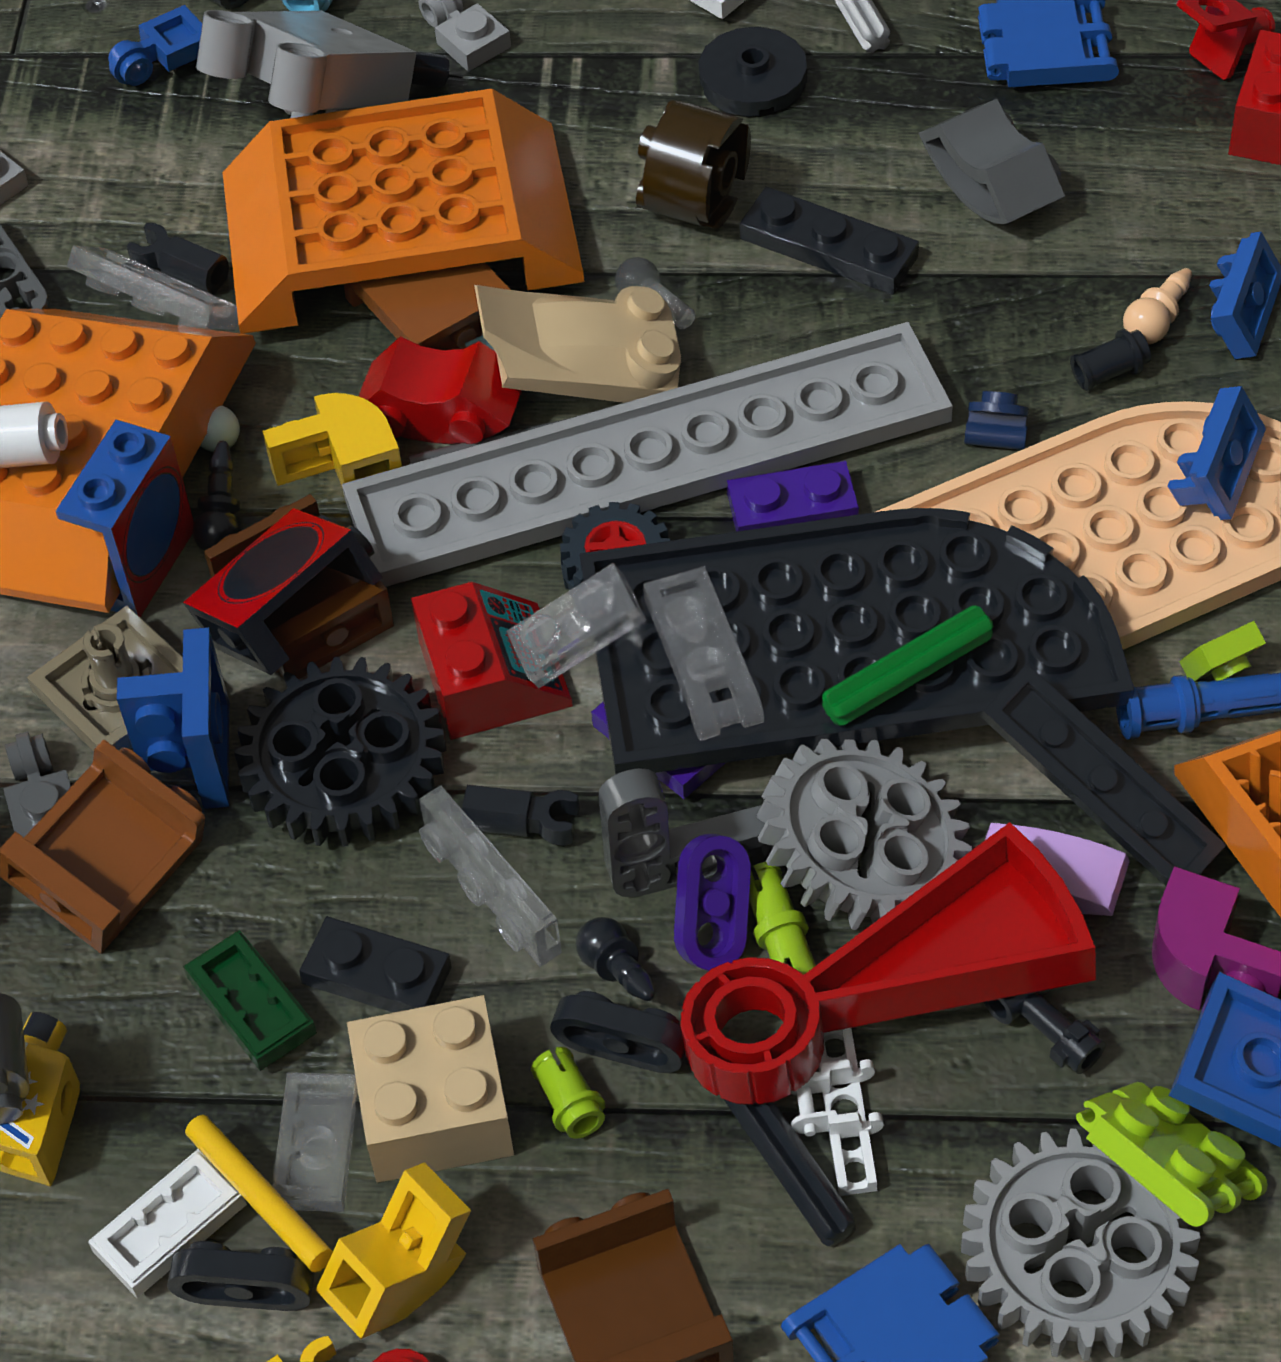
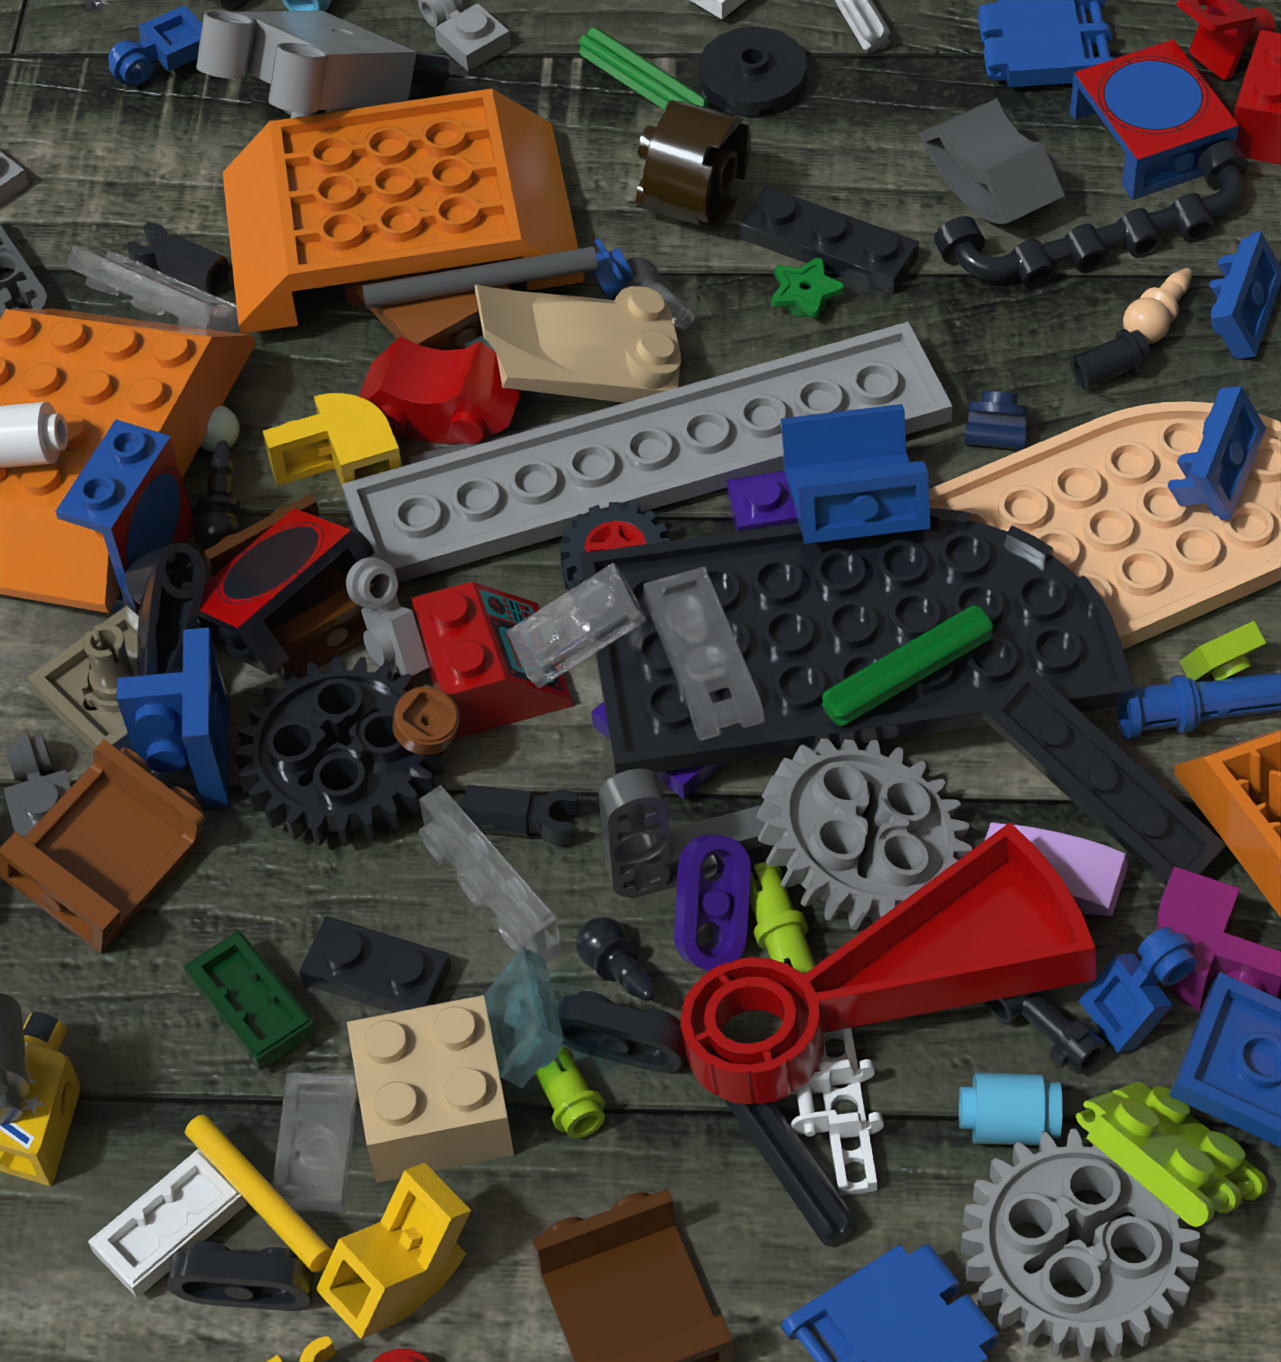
none -> black piece [125,543,206,676]
none -> light grey plate [346,557,429,676]
none -> dark grey bar [362,246,598,309]
none -> dark orange tile [392,687,460,755]
none -> clear light blue plate [484,947,564,1088]
none -> green axle [578,28,709,110]
none -> blue plate [591,238,635,300]
none -> green plate [771,258,845,318]
none -> blue panel [780,404,930,544]
none -> black bar [934,140,1249,289]
none -> medium azure brick [959,1073,1062,1146]
none -> blue panel [1070,39,1239,200]
none -> blue plate [1079,927,1197,1053]

